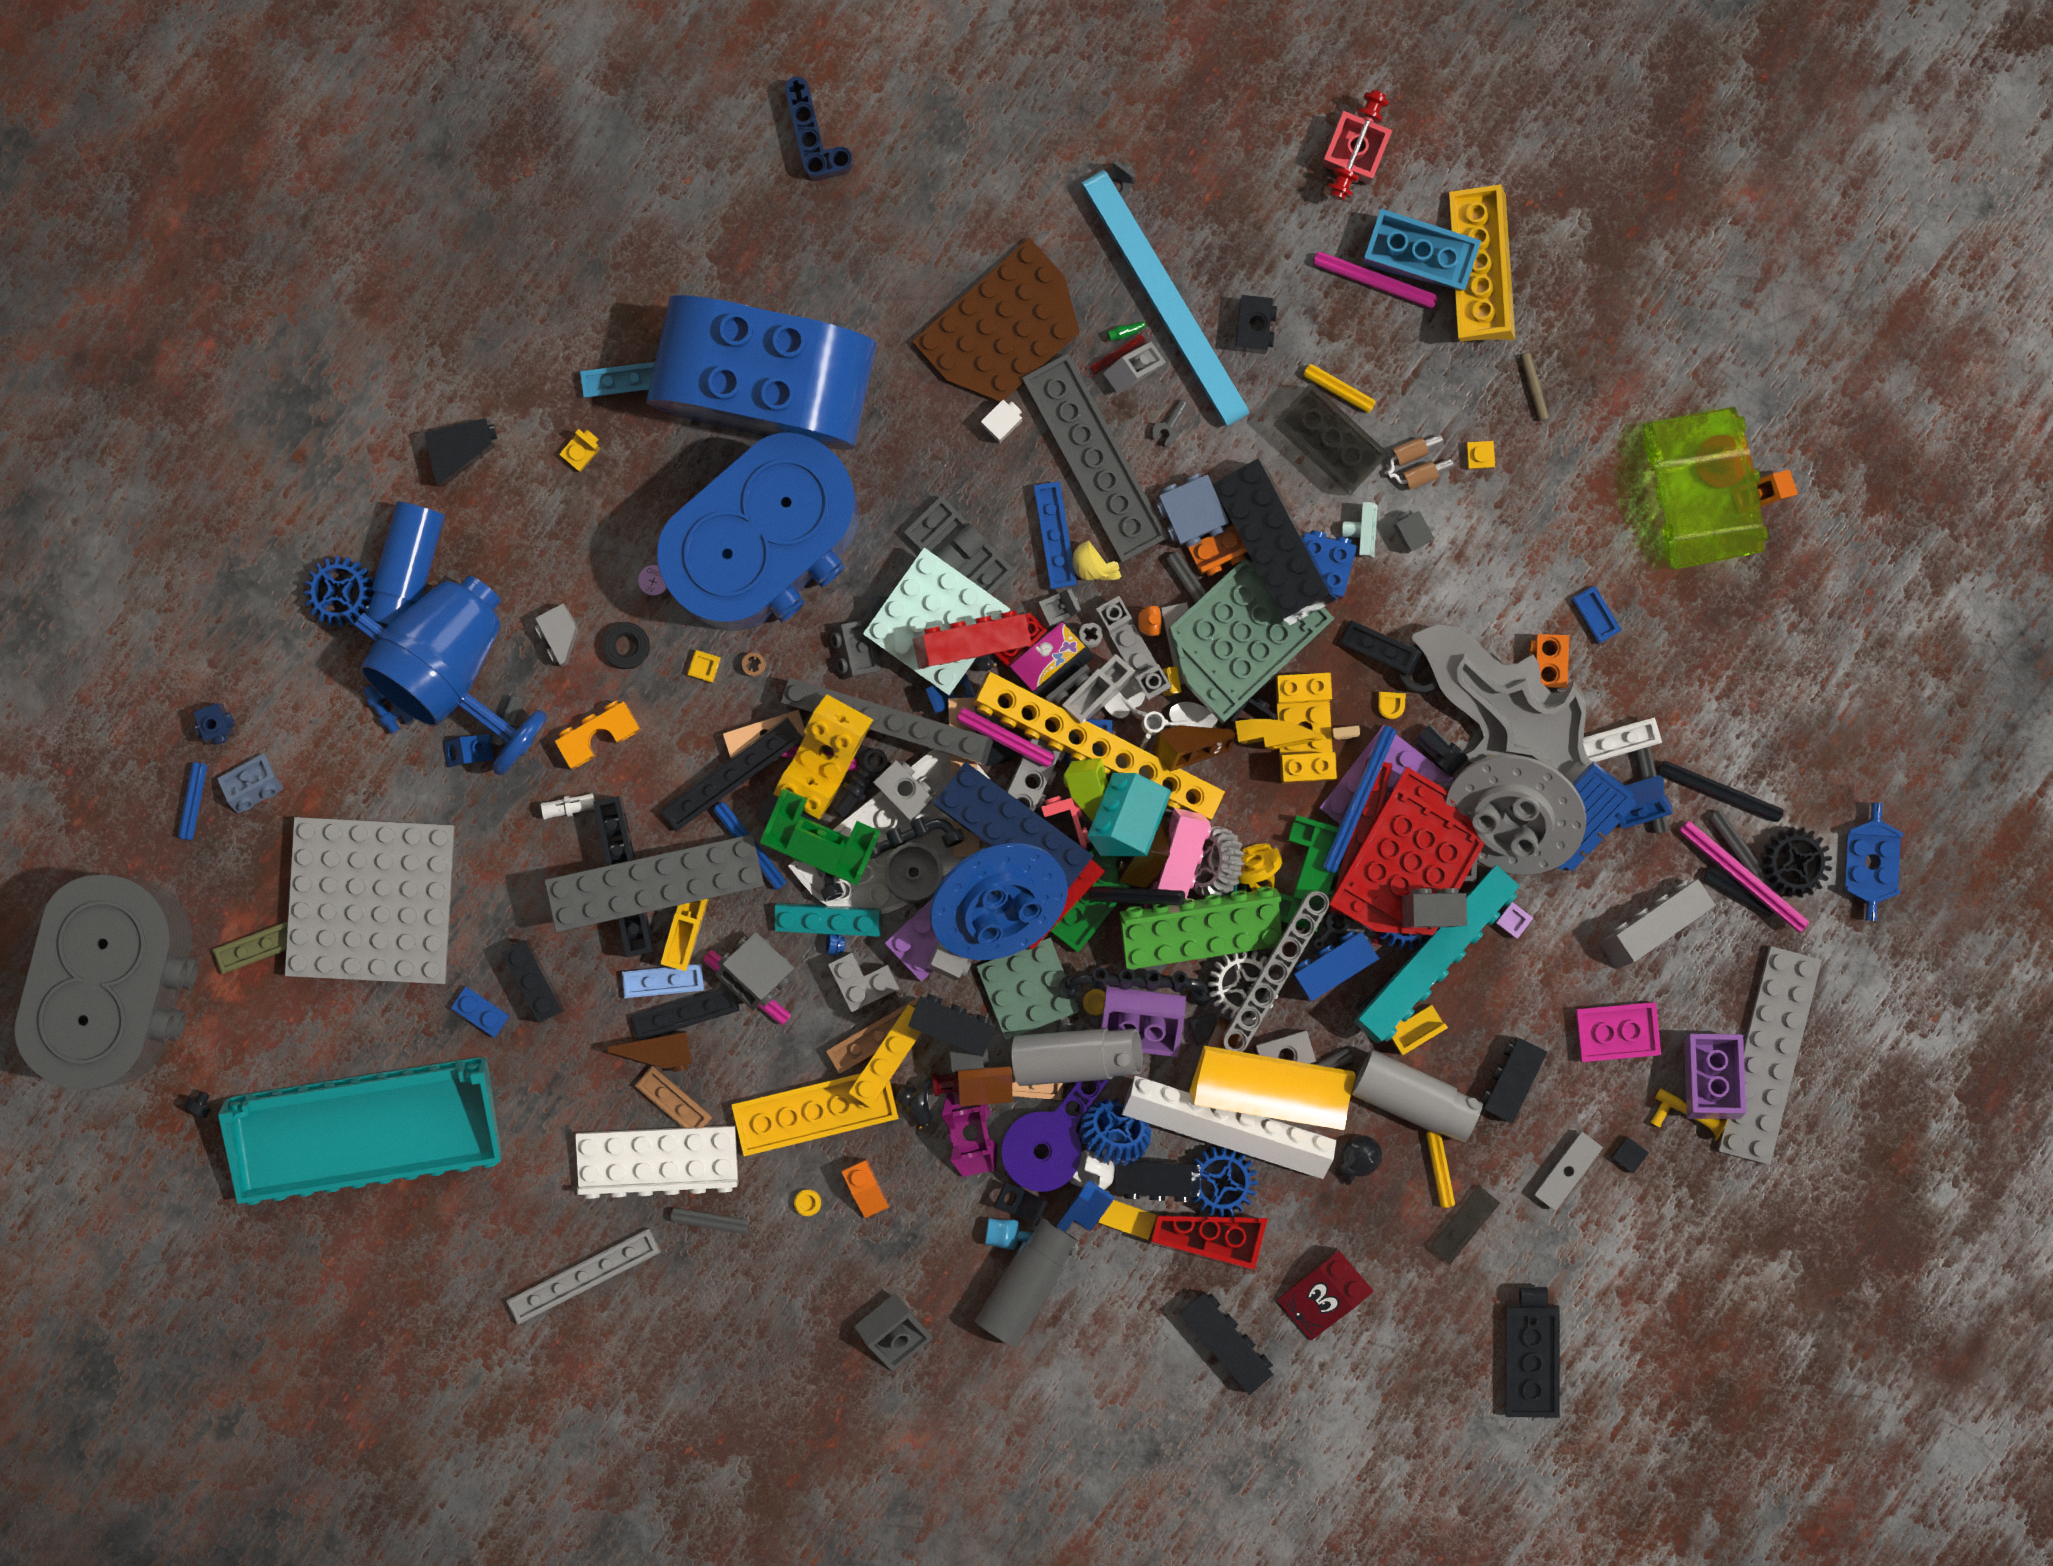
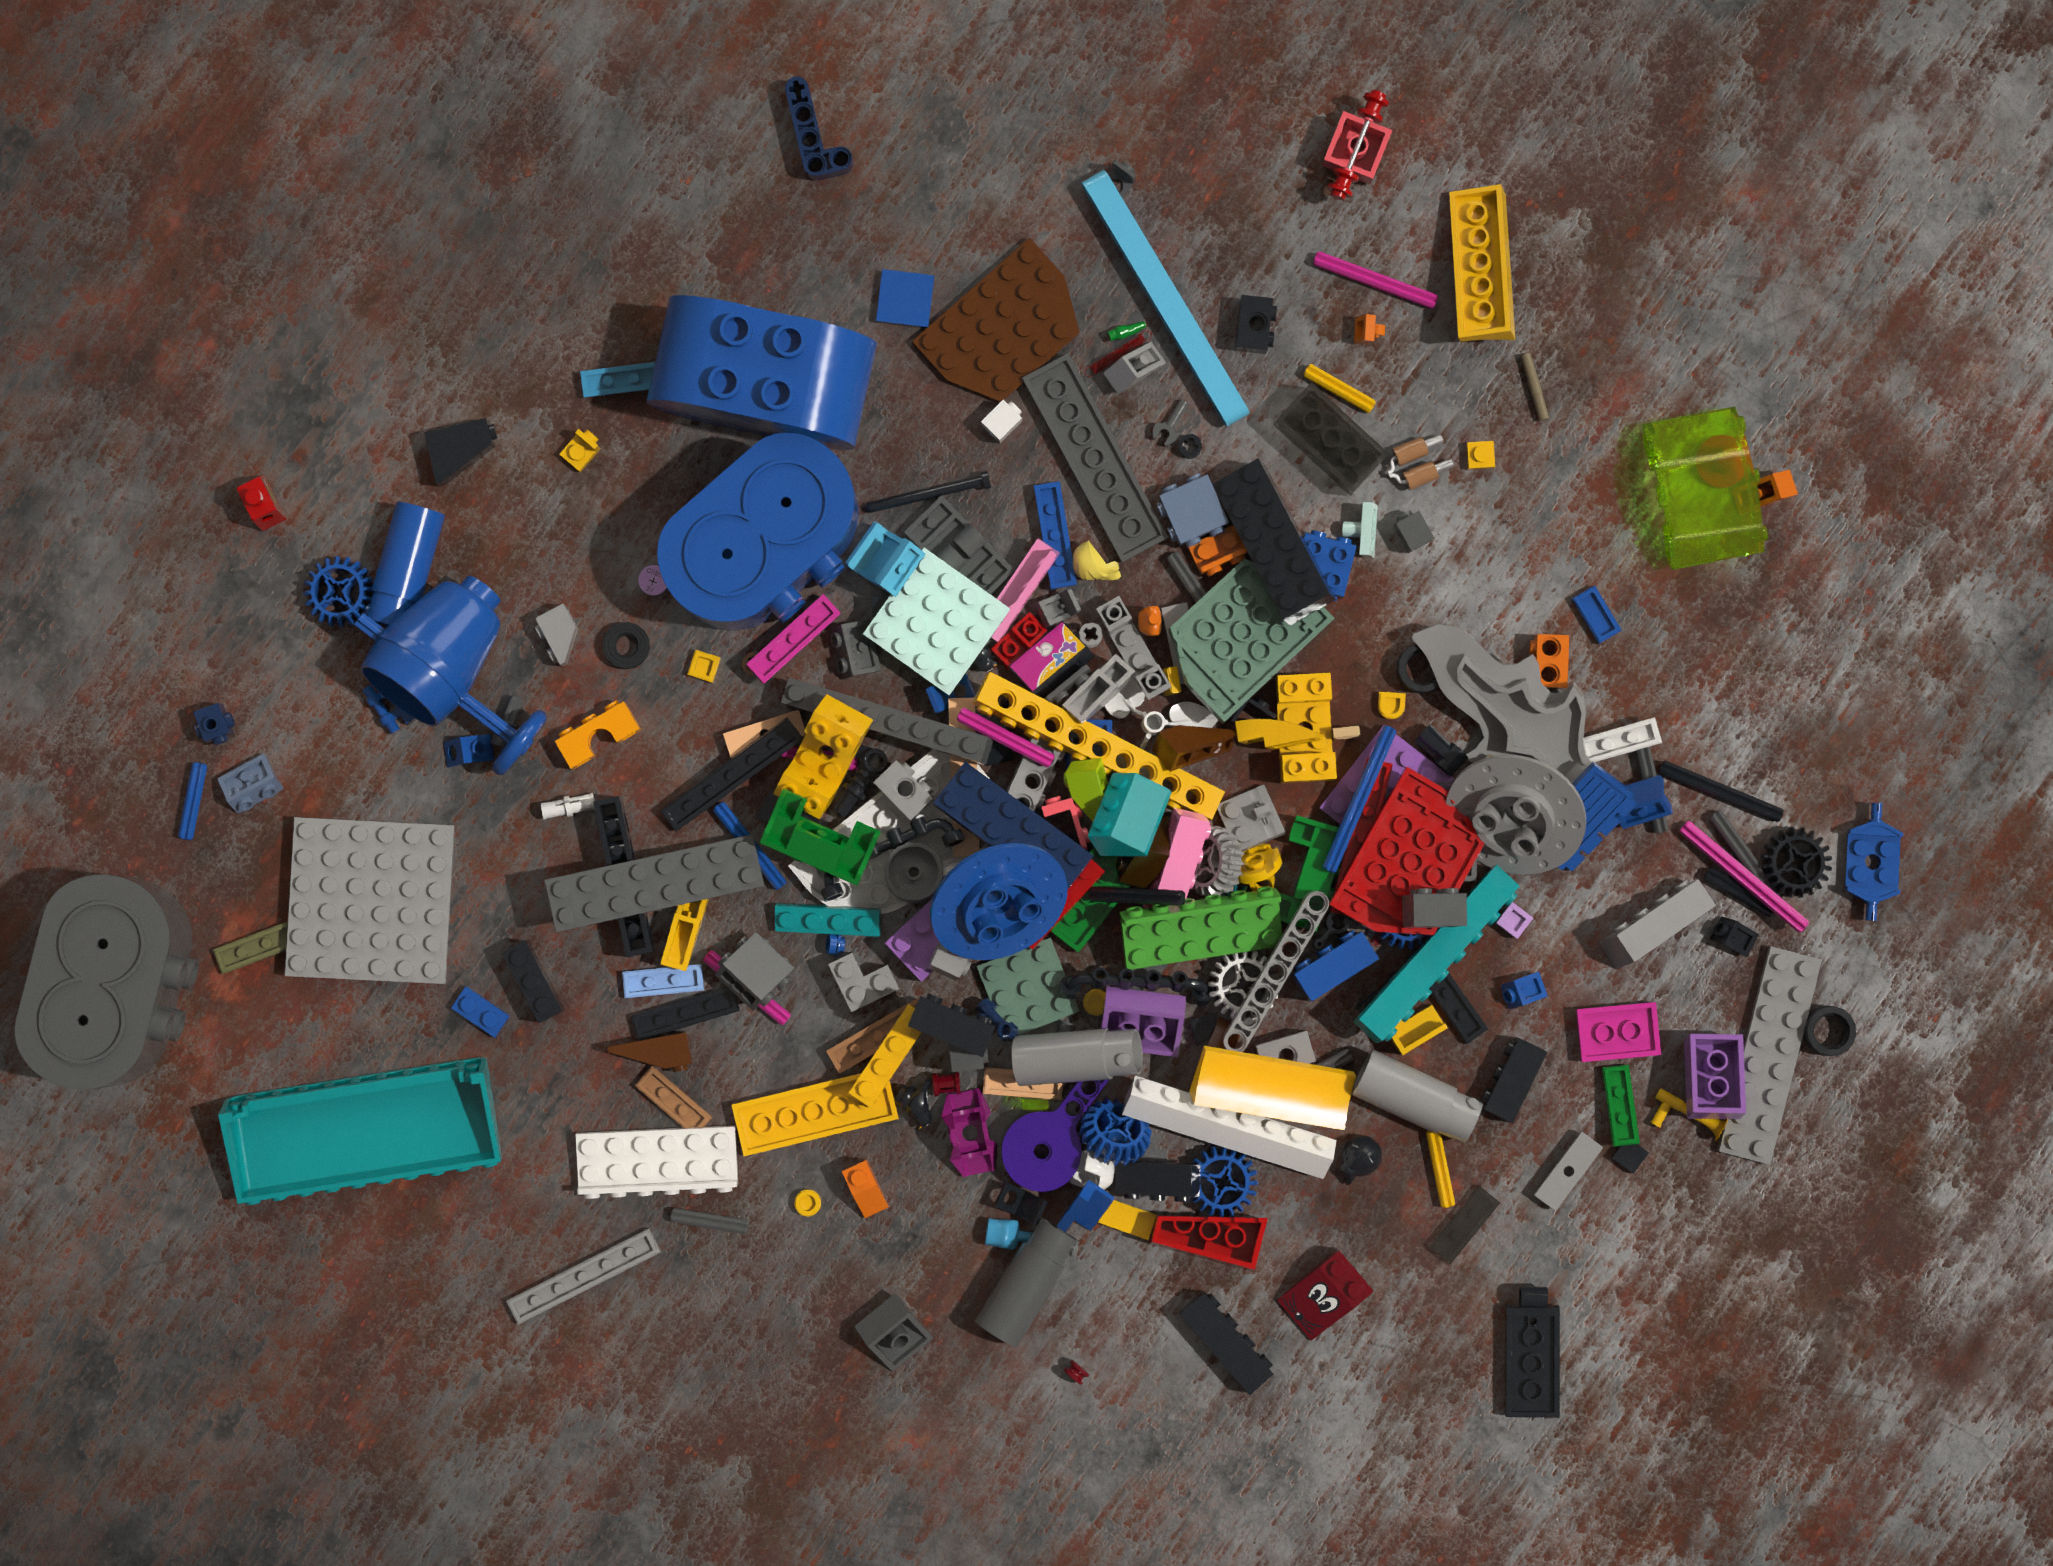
black tile [183,1091,212,1118] -> none
red wedge [912,610,1032,670] -> none
dark orange tile [958,1066,1013,1107] -> none
black tile [1339,620,1422,676] -> none
dark azure slope [1363,209,1481,291] -> none
none -> red torso [237,475,287,531]
none -> dark pink plate [745,594,841,684]
none -> medium azure panel [845,522,926,597]
none -> black bar [866,470,991,513]
none -> blue tile [876,269,935,328]
none -> dark blue bar [976,998,1019,1042]
none -> bright pink fence [991,538,1060,642]
none -> clear neon green tile [1022,1098,1049,1110]
none -> dark red bush [1063,1360,1090,1385]
none -> black bush [1178,434,1202,459]
none -> light grey hinge [1217,785,1285,852]
none -> orange tile [1354,314,1385,345]
none -> black tile [1405,949,1488,1044]
none -> blue bracket [1501,971,1548,1009]
none -> green tile [1601,1065,1640,1147]
none -> black bracket [1710,916,1759,958]
none -> black tyre [1803,1006,1857,1056]

